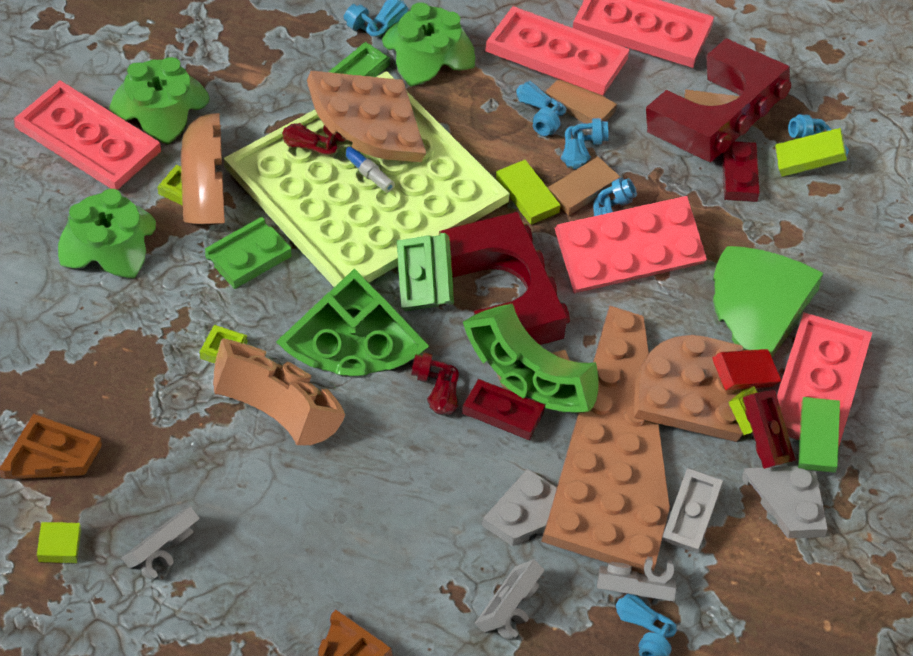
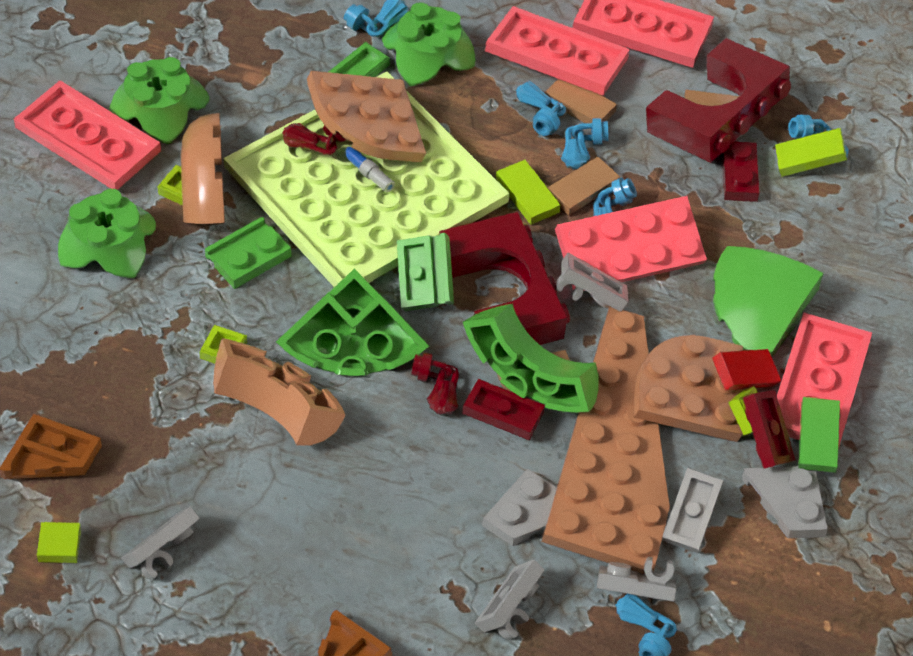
none -> light grey plate [556,253,629,312]

